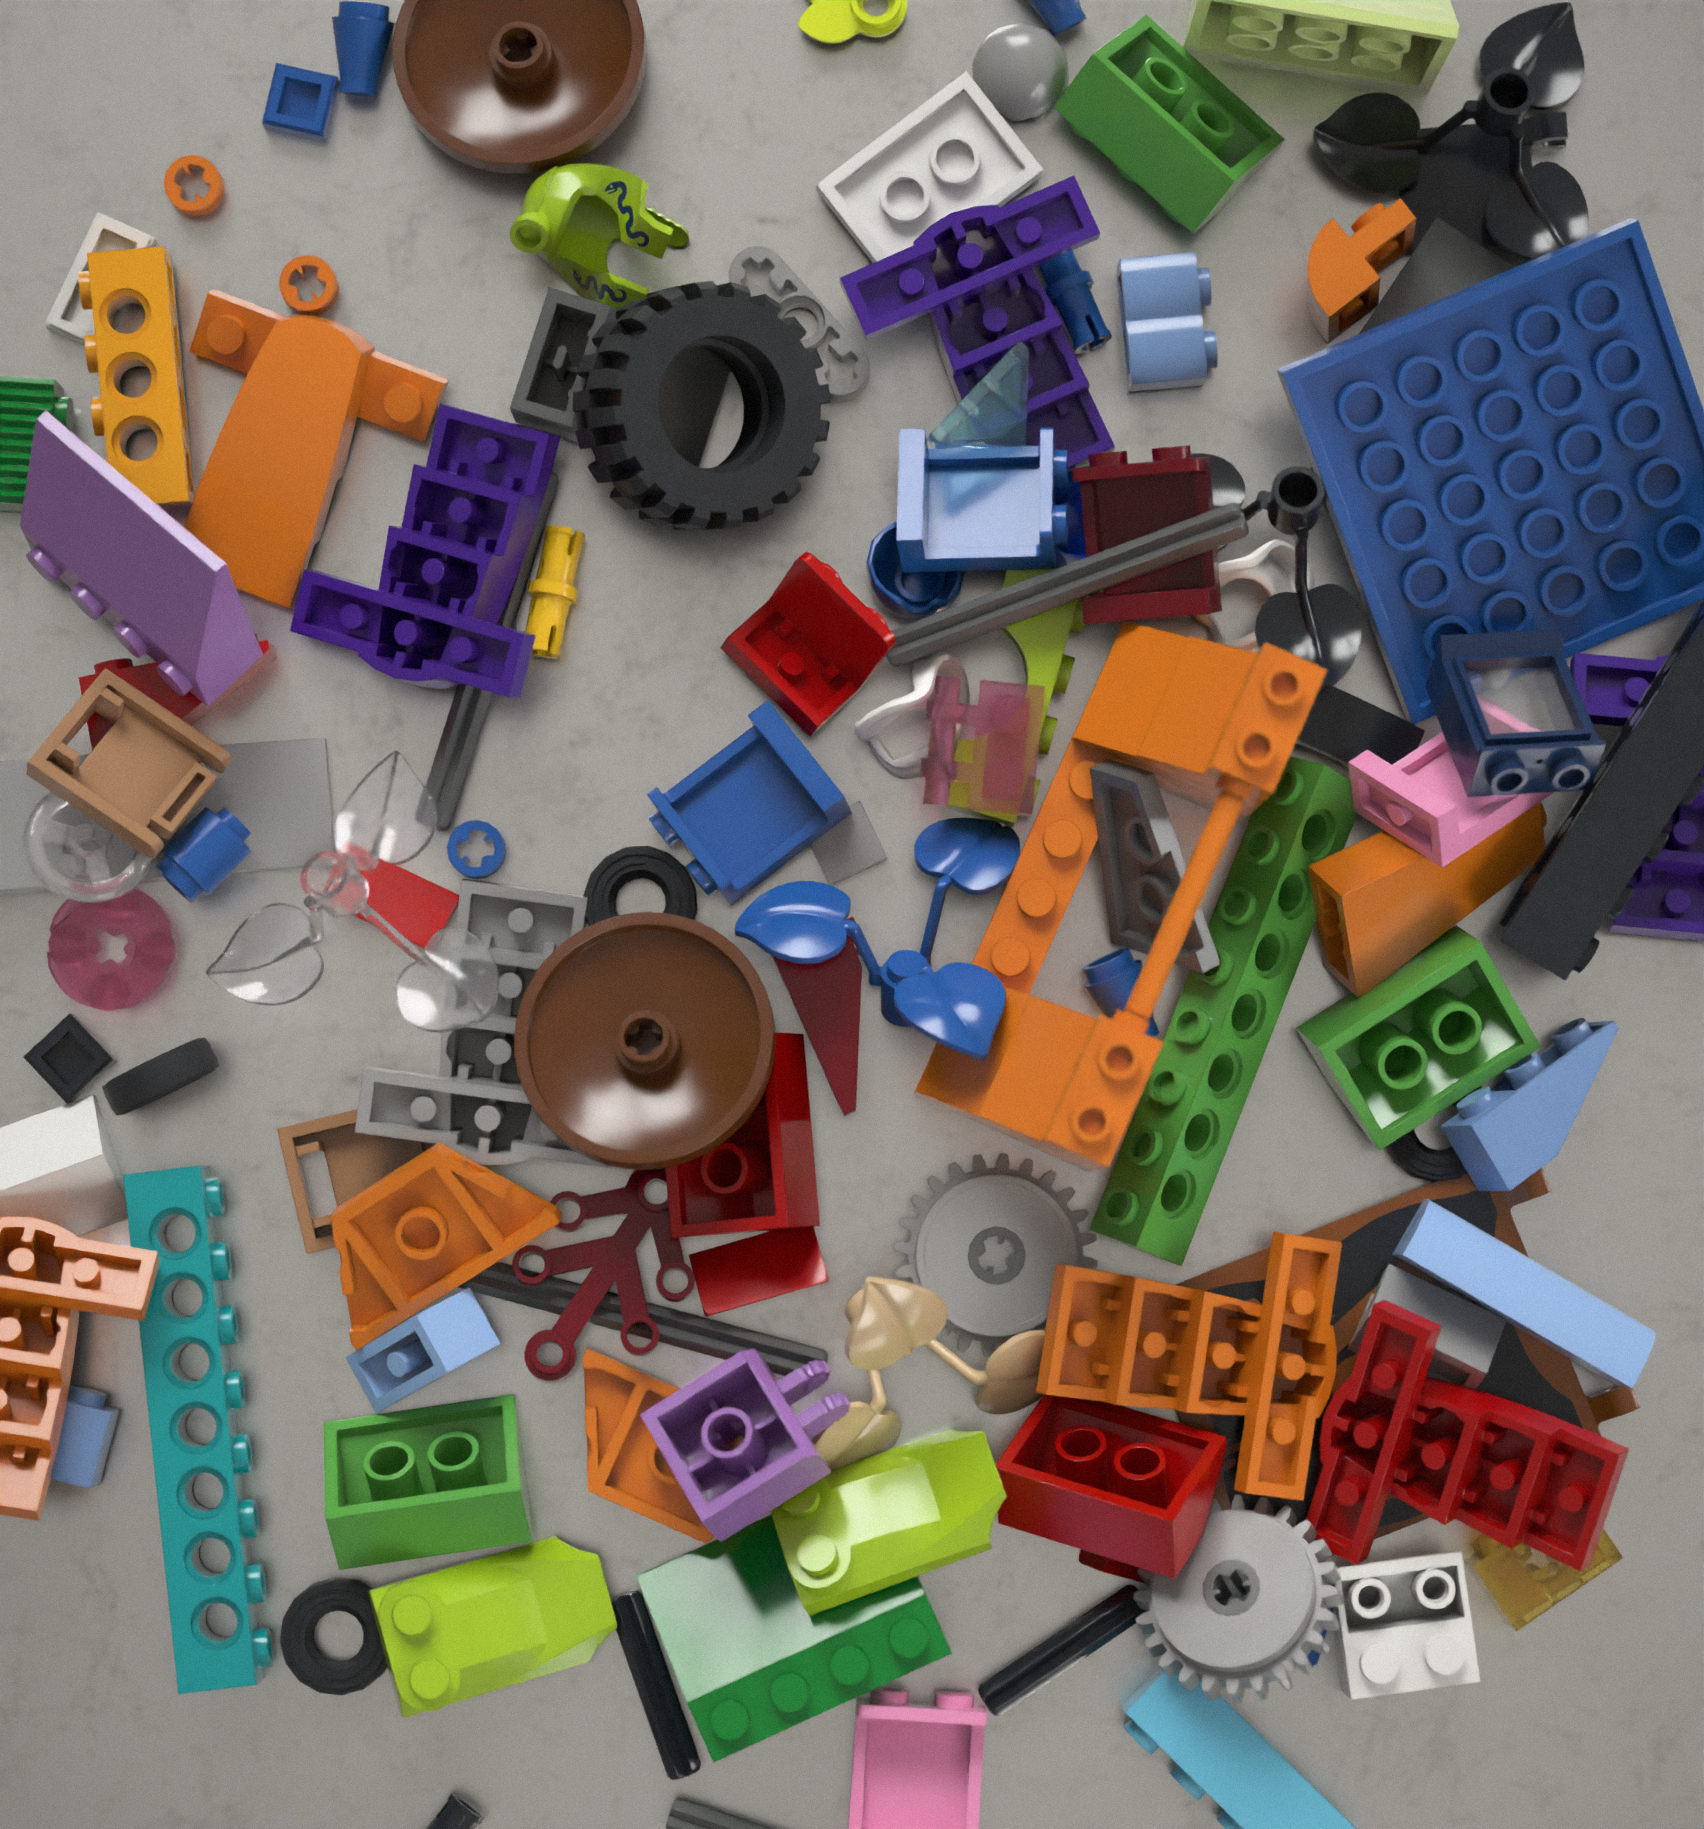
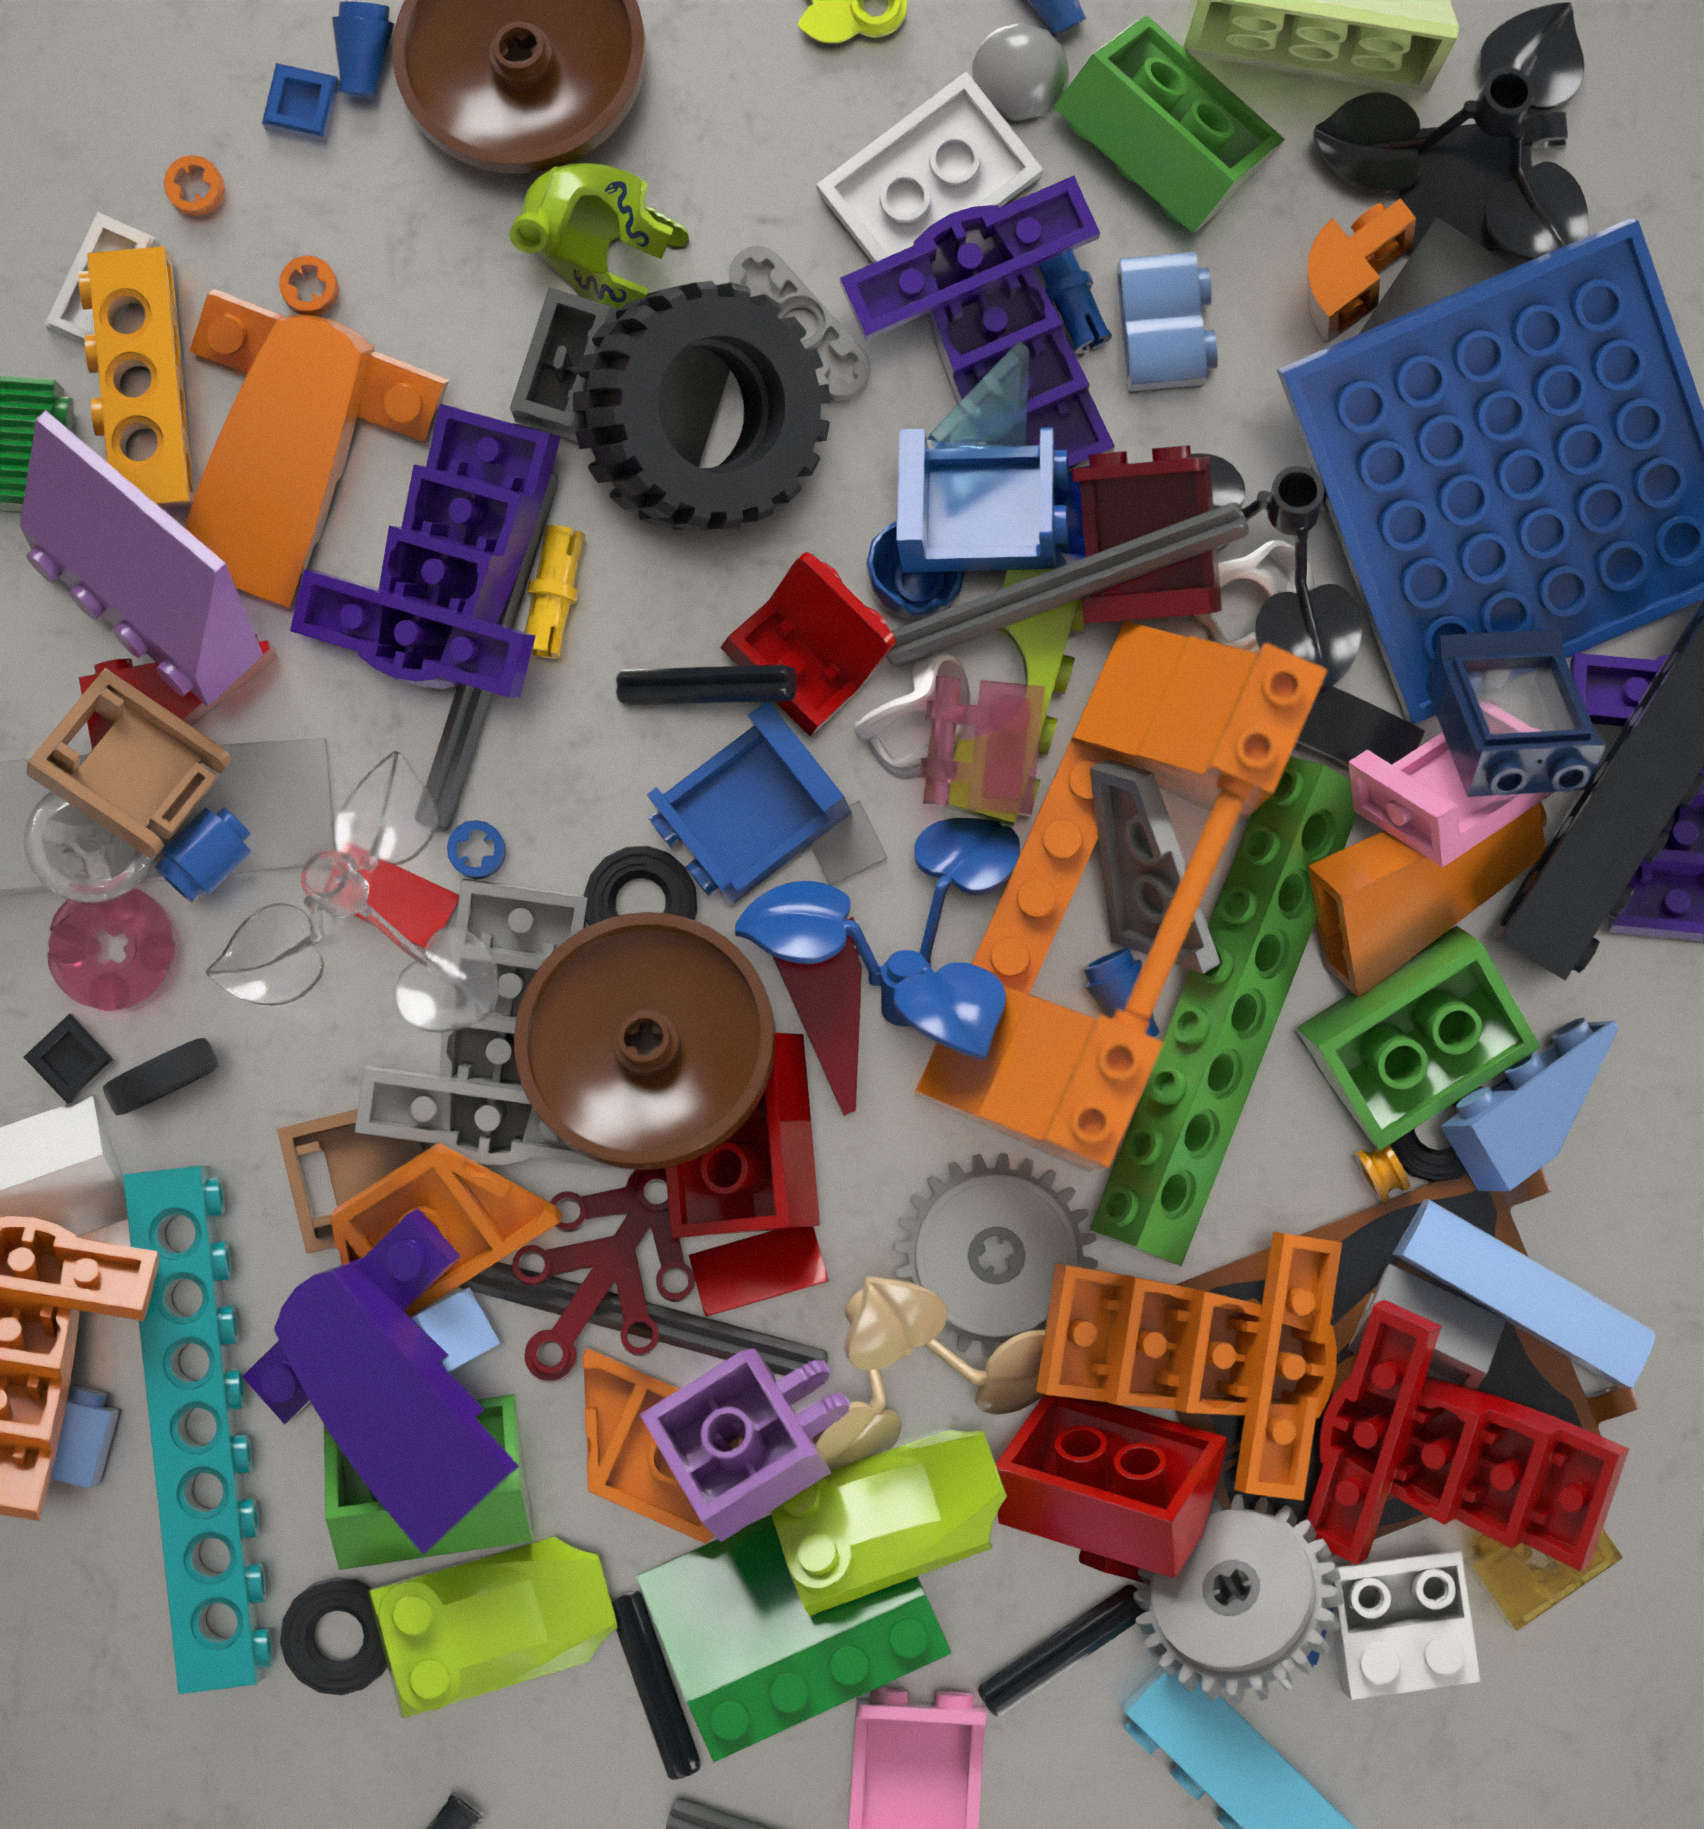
none -> dark purple slope [242,1208,519,1555]
none -> black axle [616,665,797,705]
none -> light orange bush [1354,1145,1411,1203]

